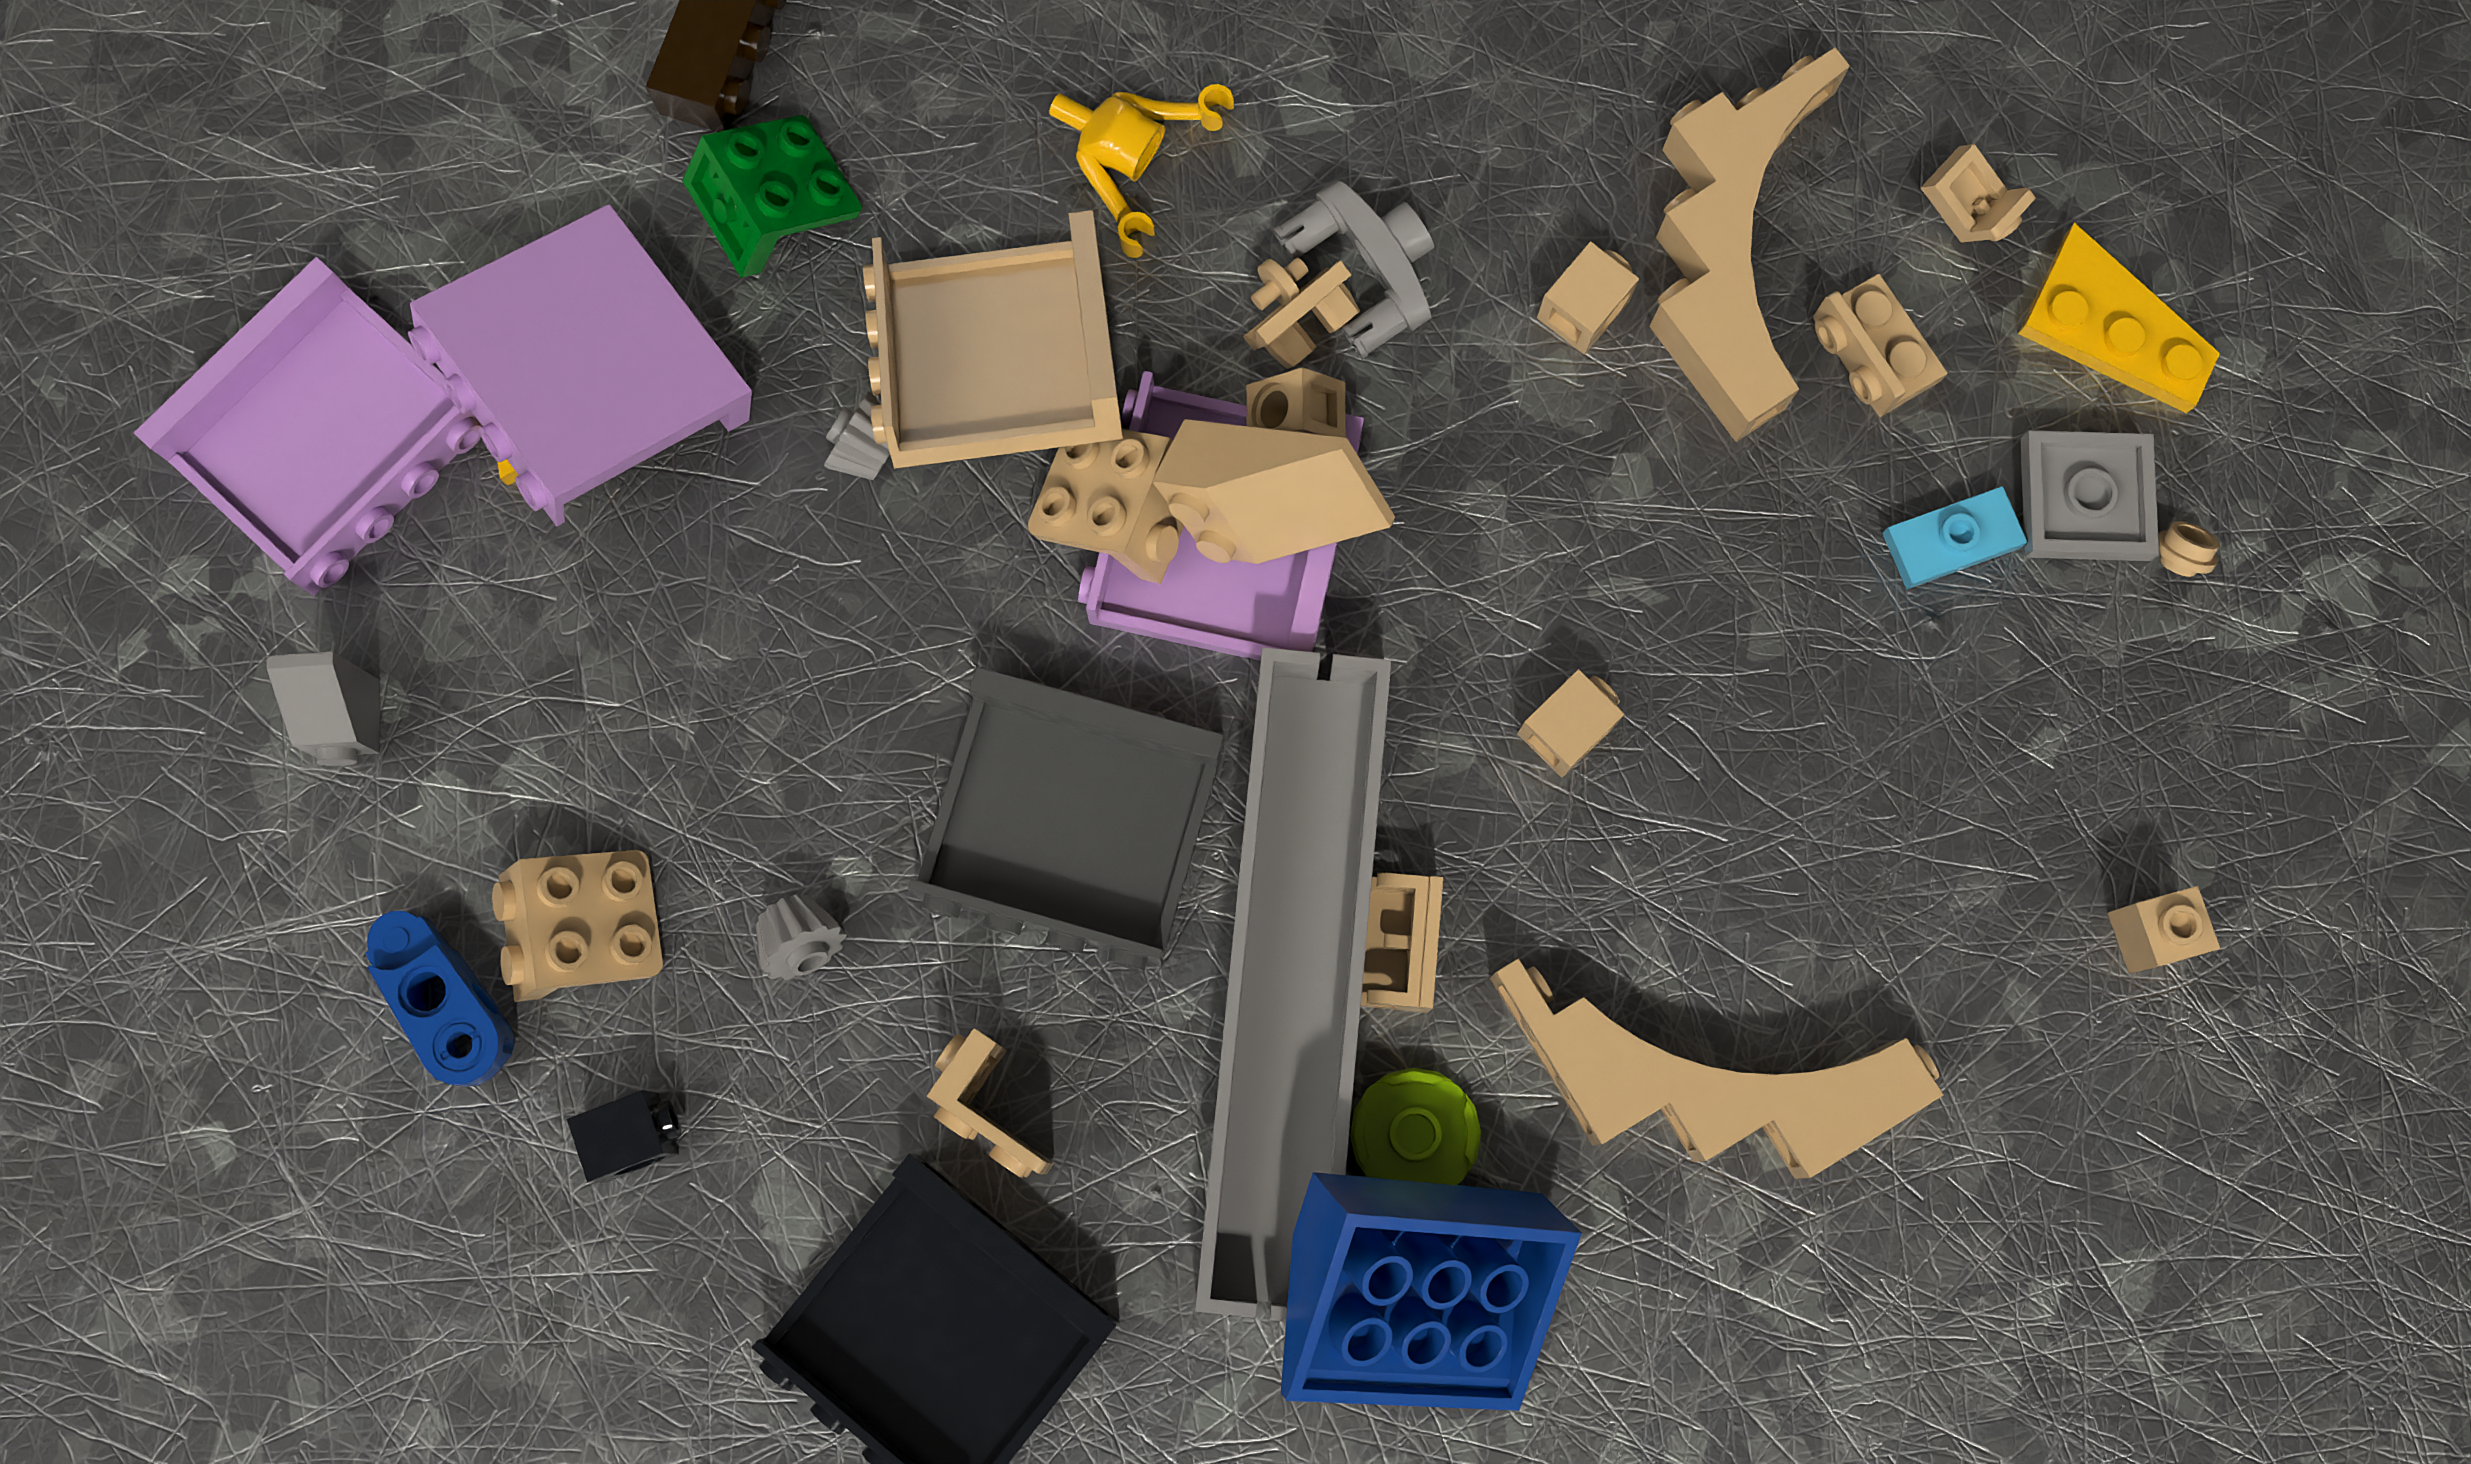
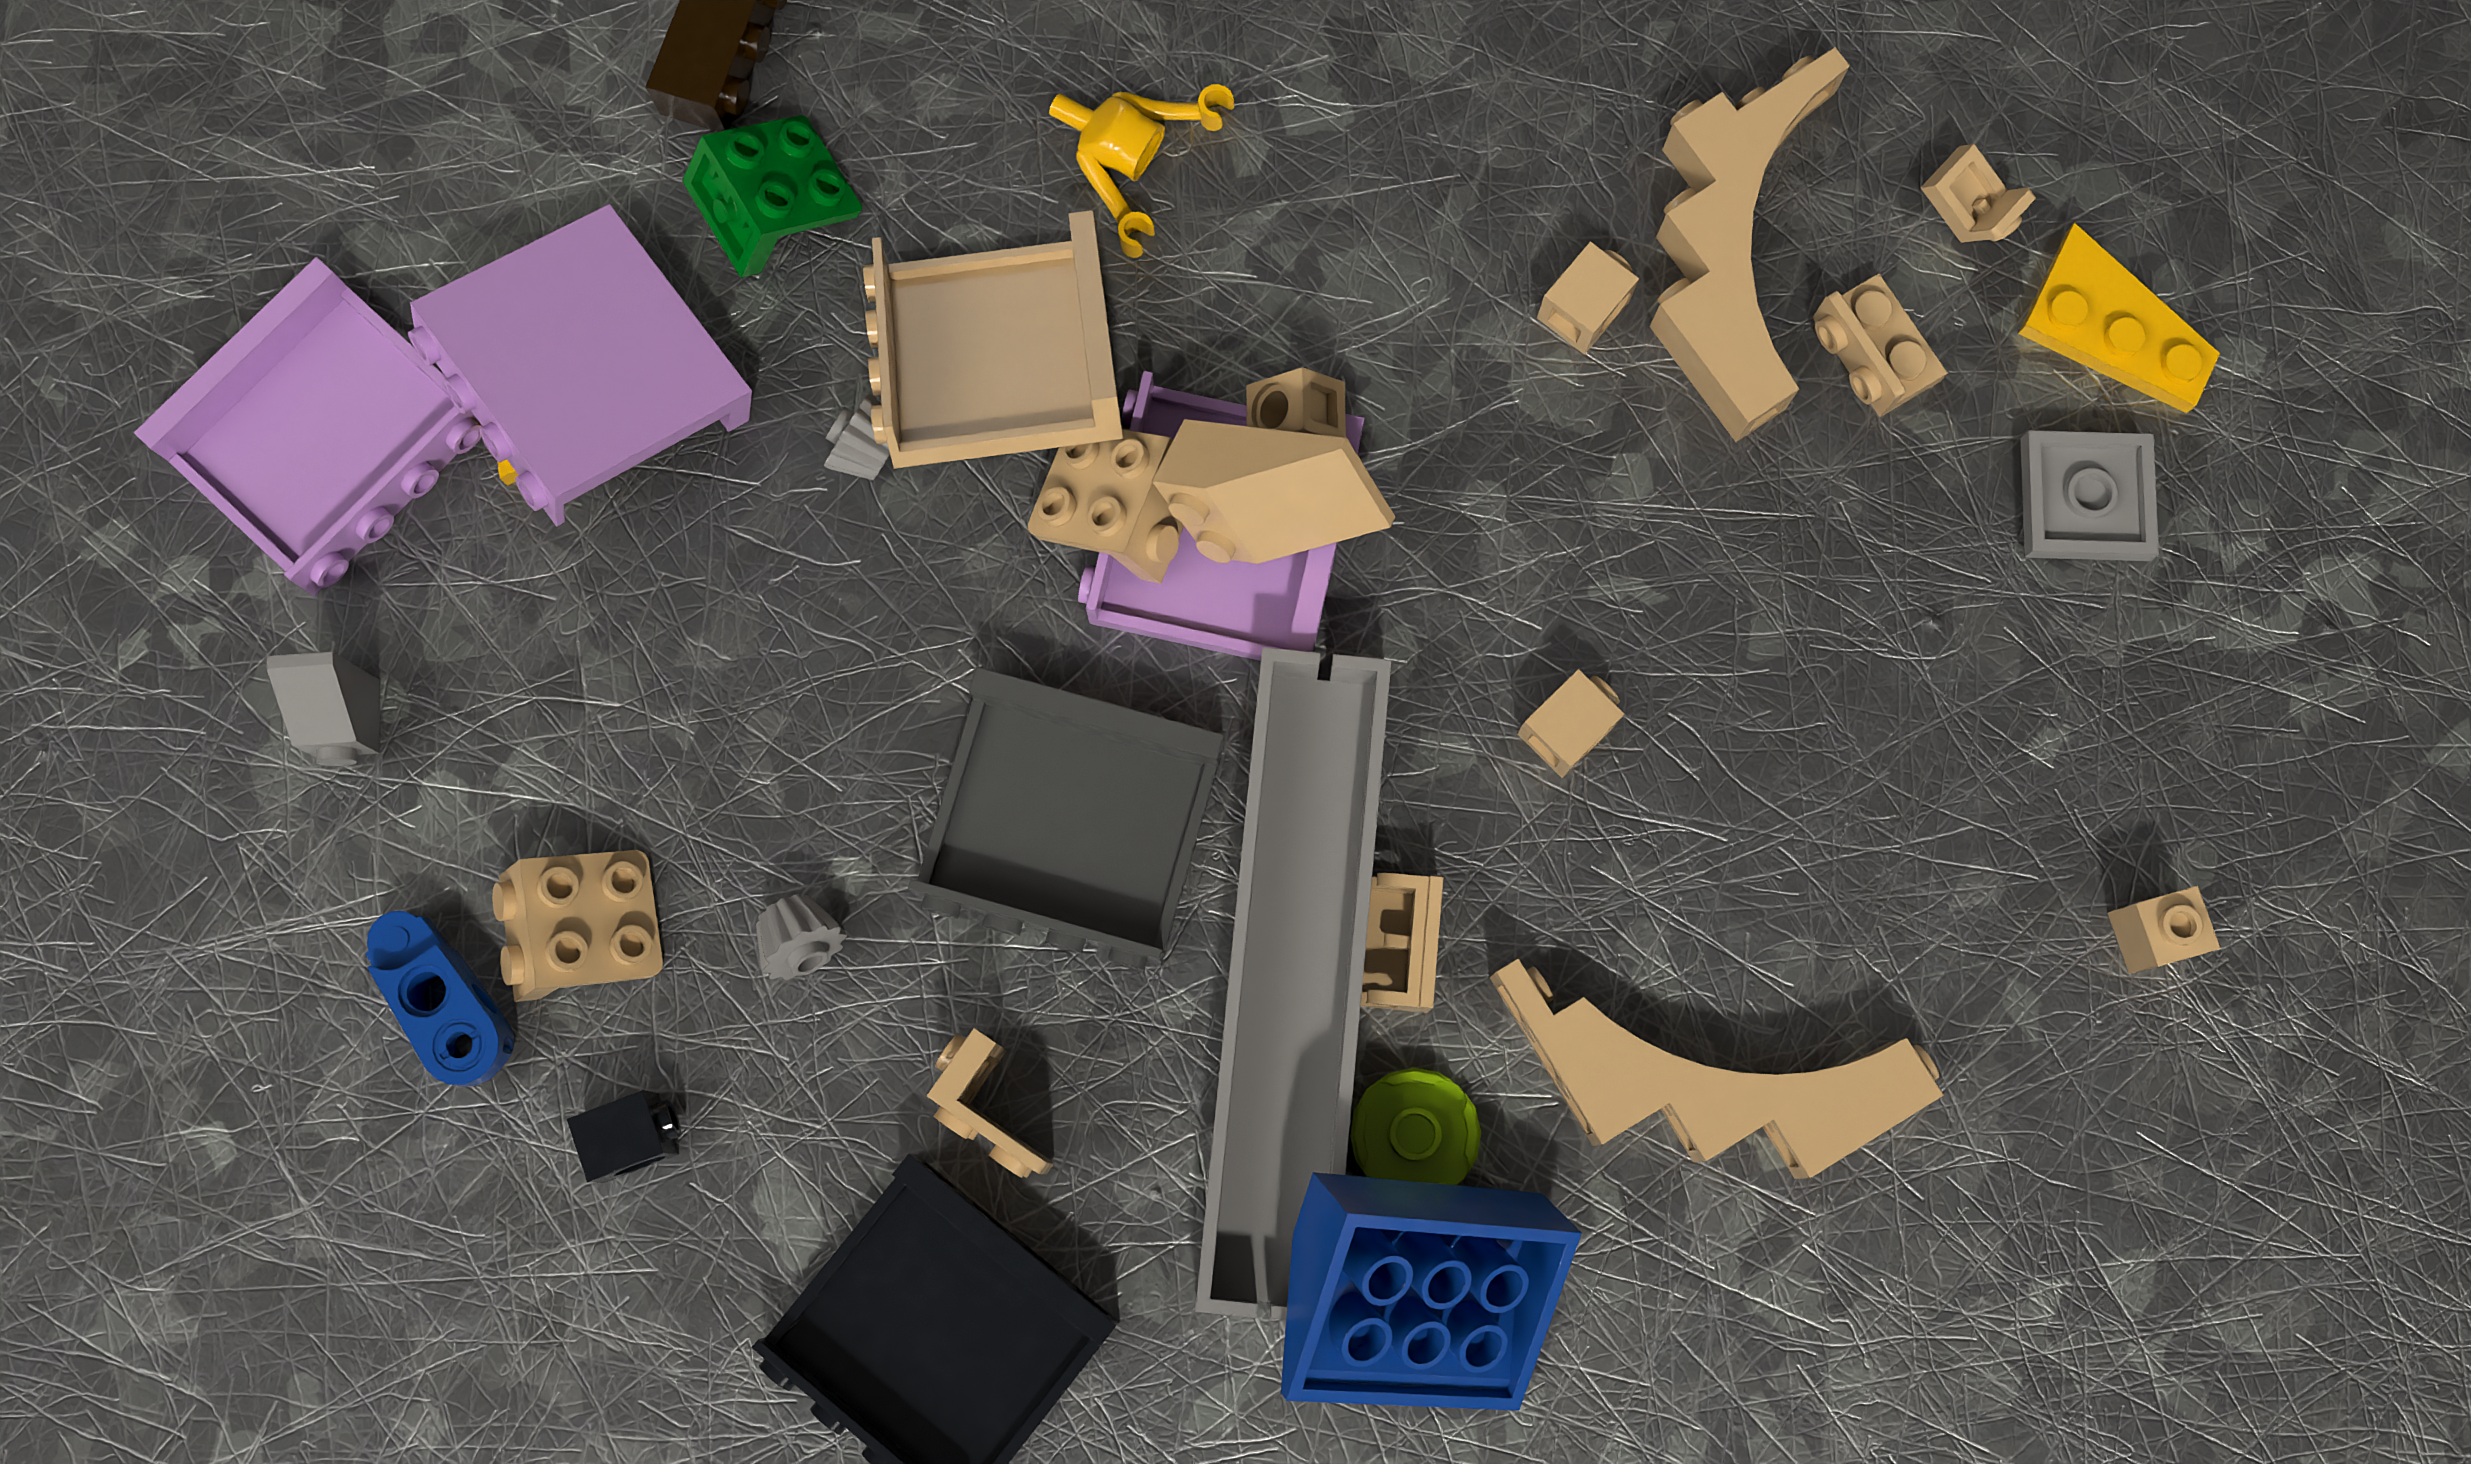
tan hips [1243,258,1360,369] -> none
light grey connector [1273,180,1434,360] -> none
medium azure plate [1882,486,2028,590] -> none
tan plate [2158,521,2220,577] -> none

